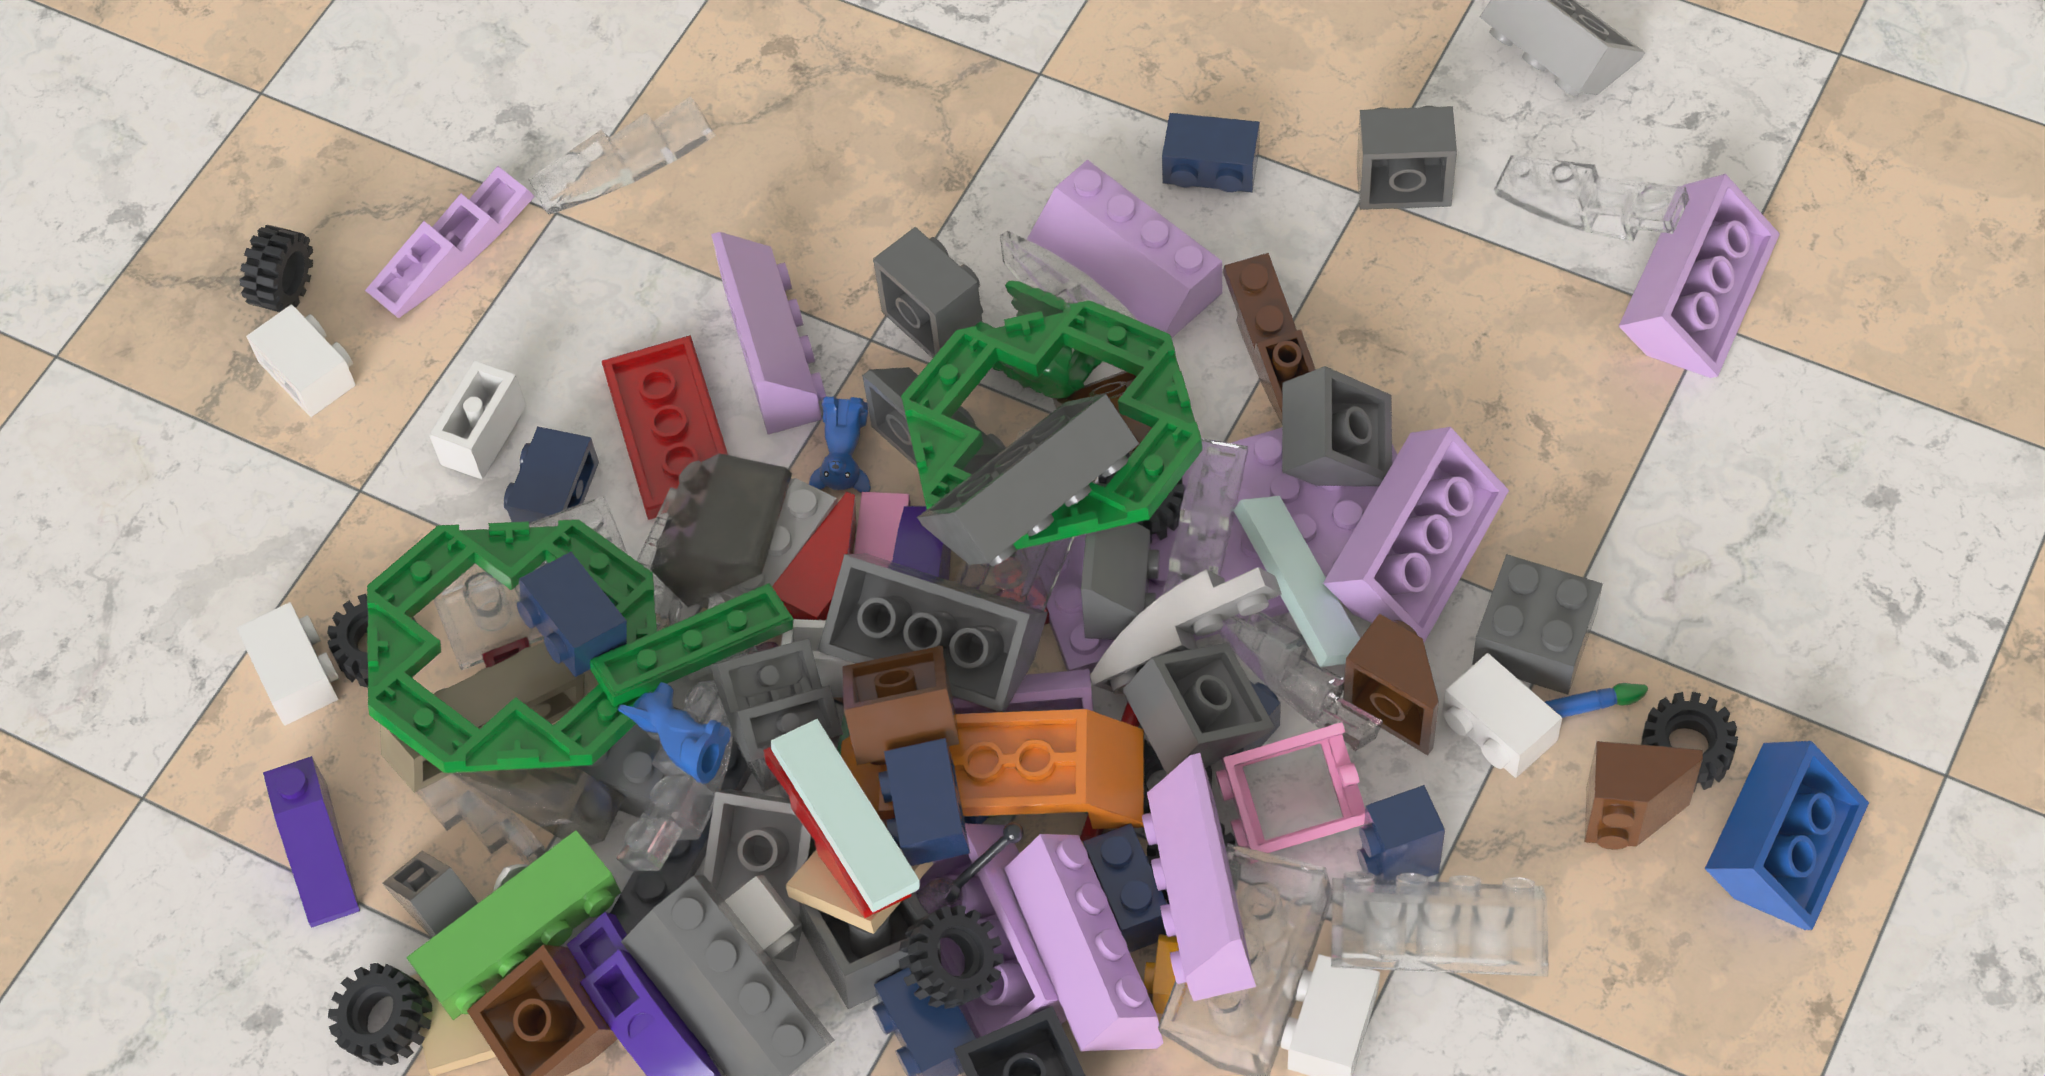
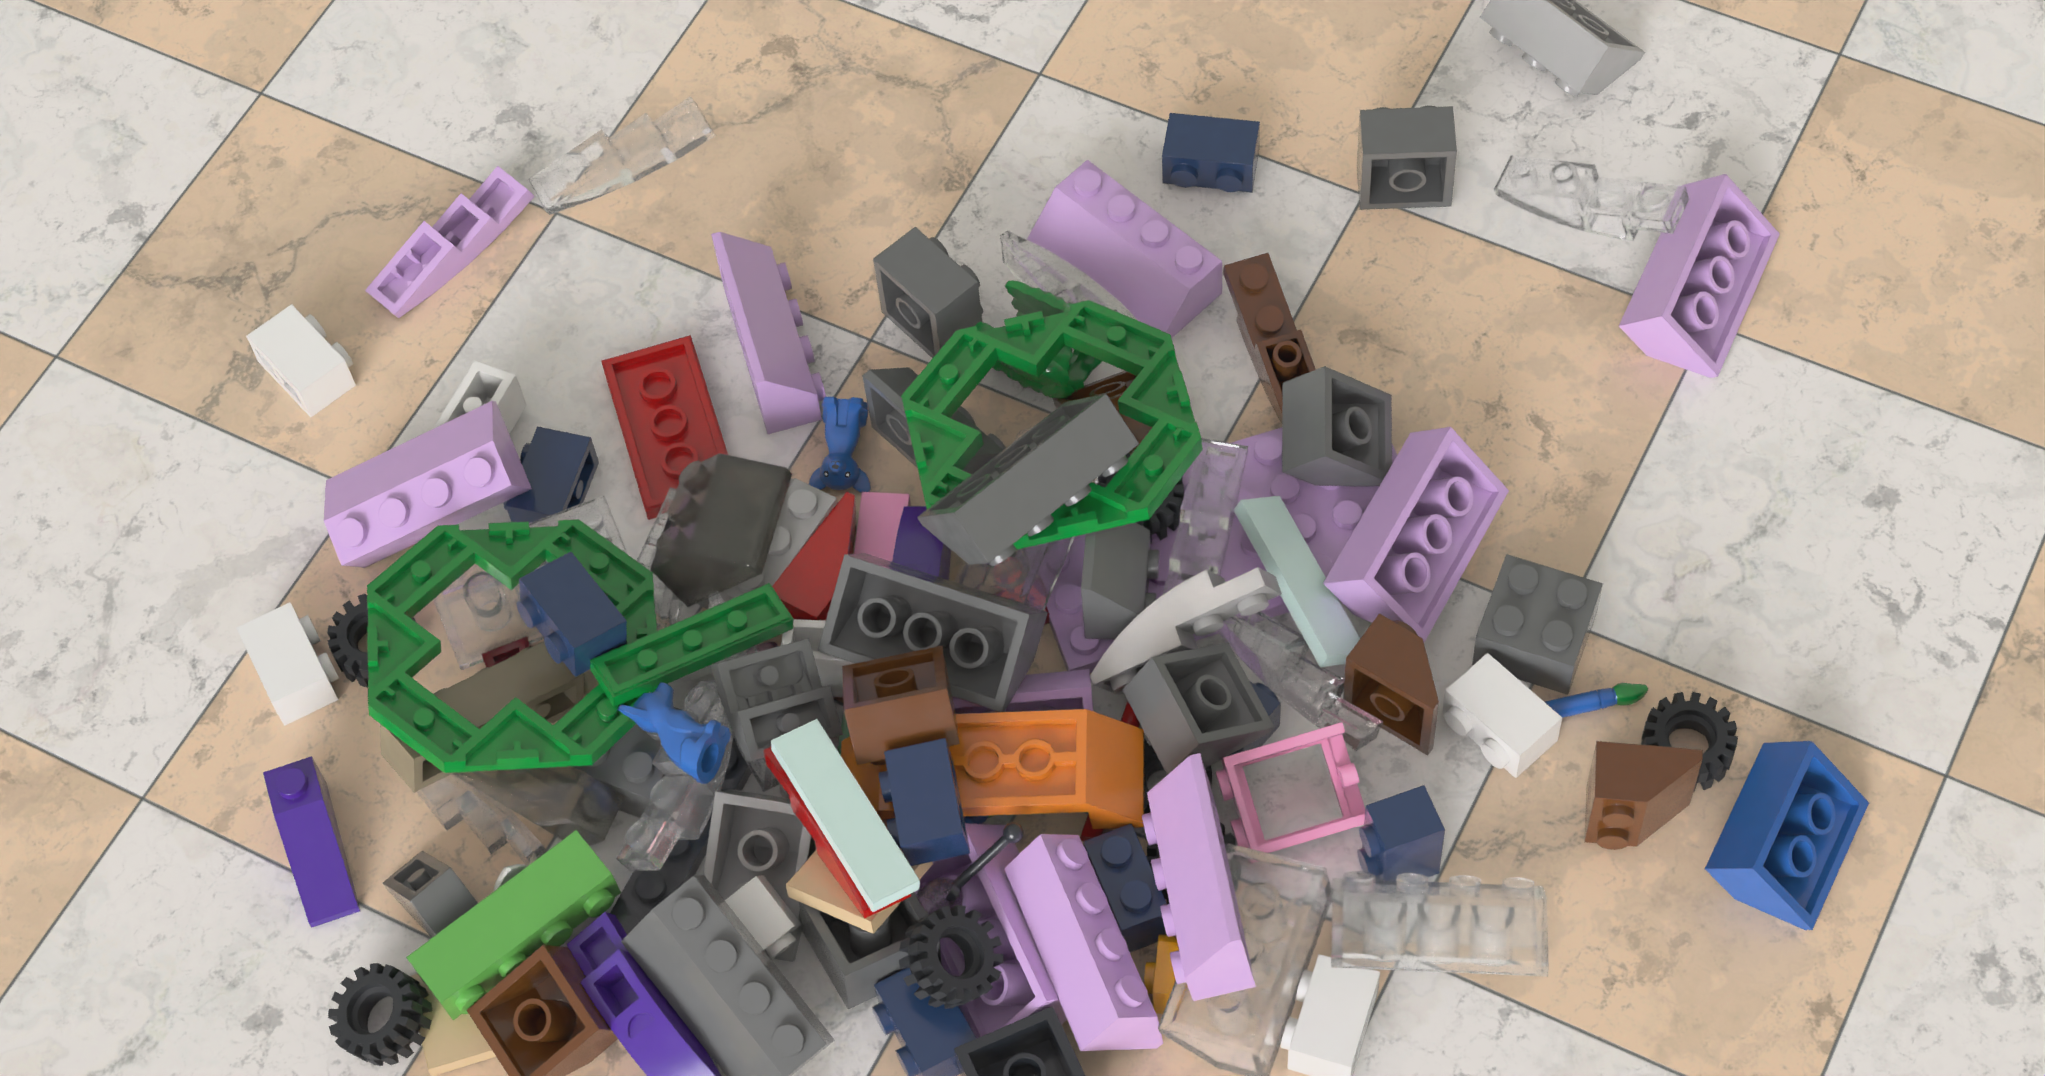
black tyre [240,225,313,312] -> none
none -> lavender slope [324,401,532,568]

